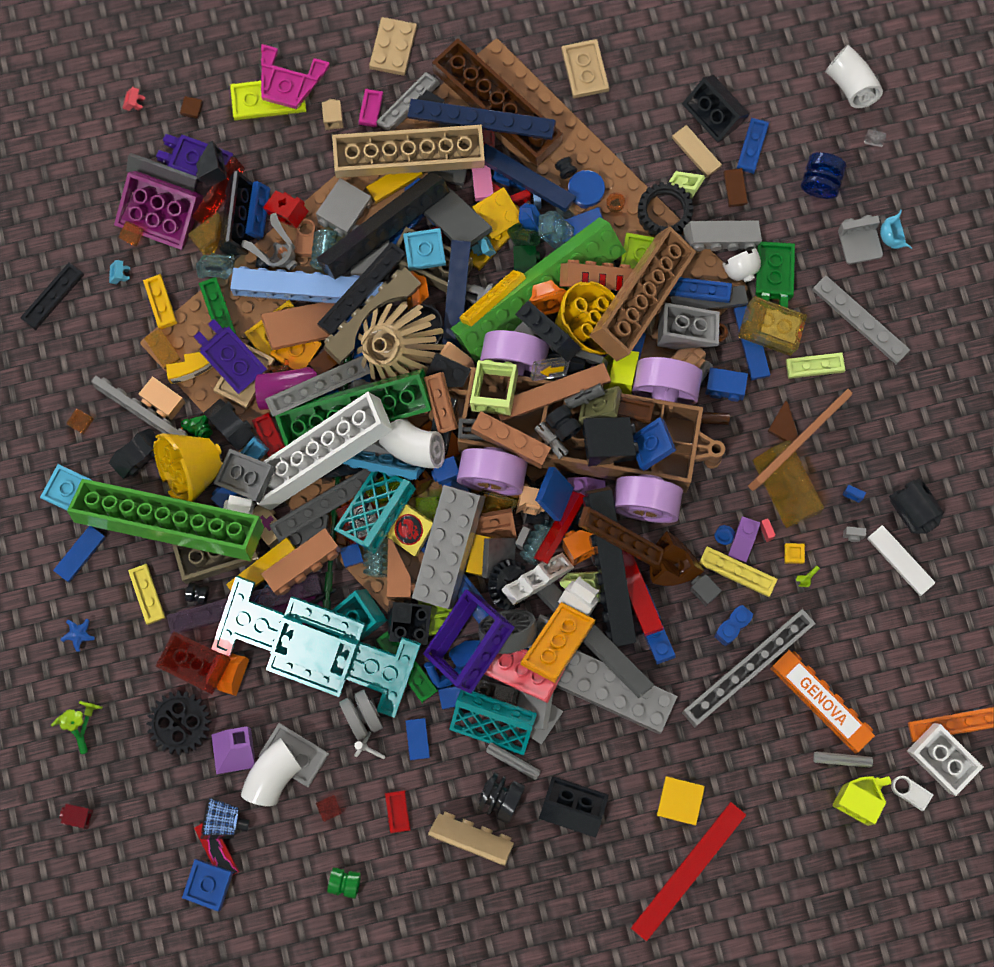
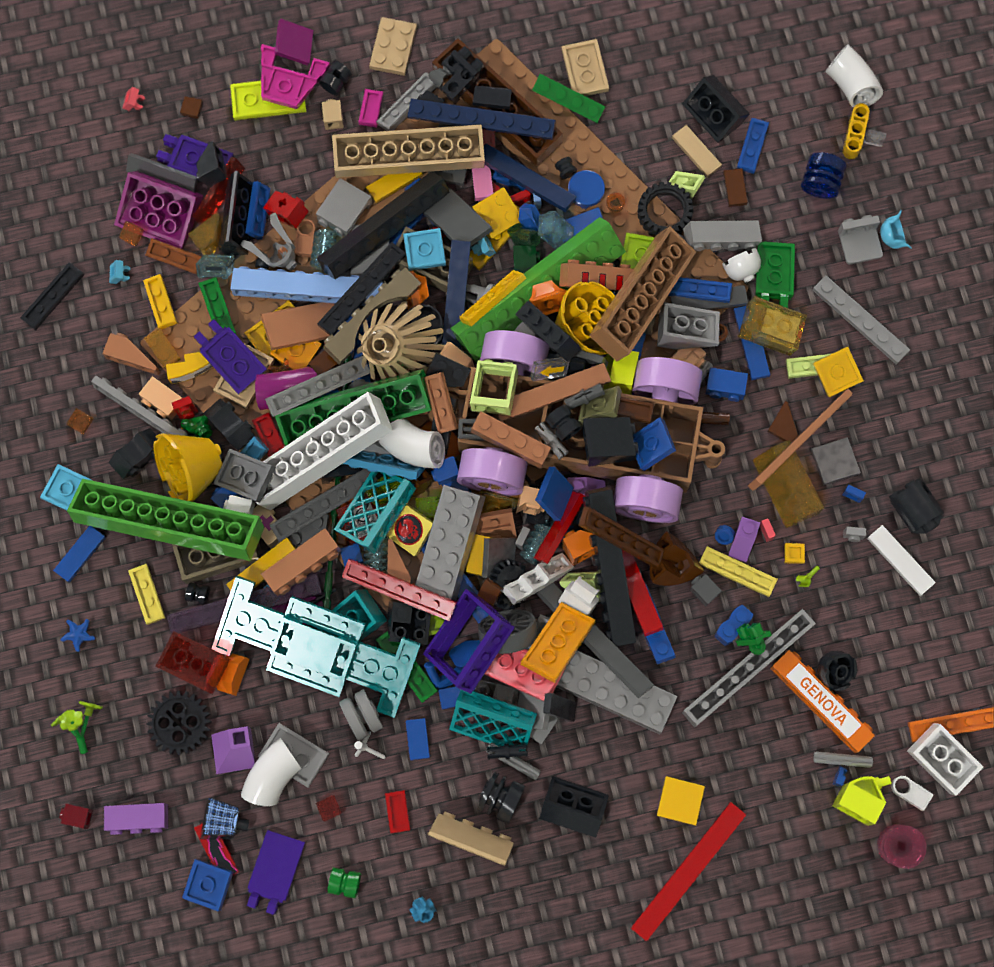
none -> nougat slope [102,333,160,376]
none -> medium lavender brick [104,803,168,835]
none -> dark orange tile [145,238,204,275]
none -> red plate [172,396,198,419]
none -> dark purple tile [247,830,305,915]
none -> magenta tile [275,19,313,65]
none -> black wheel [319,61,352,96]
none -> tile [342,559,457,621]
none -> dark azure gear [409,897,436,923]
none -> black hips [428,46,485,105]
none -> black tile [473,86,512,110]
none -> reddish brown tile [478,578,504,606]
none -> black pin [487,743,528,760]
none -> green plate [532,74,606,123]
none -> black tile [543,693,576,722]
none -> green hips [736,622,772,655]
none -> flat silver tile [811,437,861,485]
none -> yellow tile [813,347,864,397]
none -> black cylinder [817,650,858,691]
none -> blue tile [832,766,847,787]
none -> yellow beam [843,103,869,159]
none -> clear pink wheel [877,824,926,869]

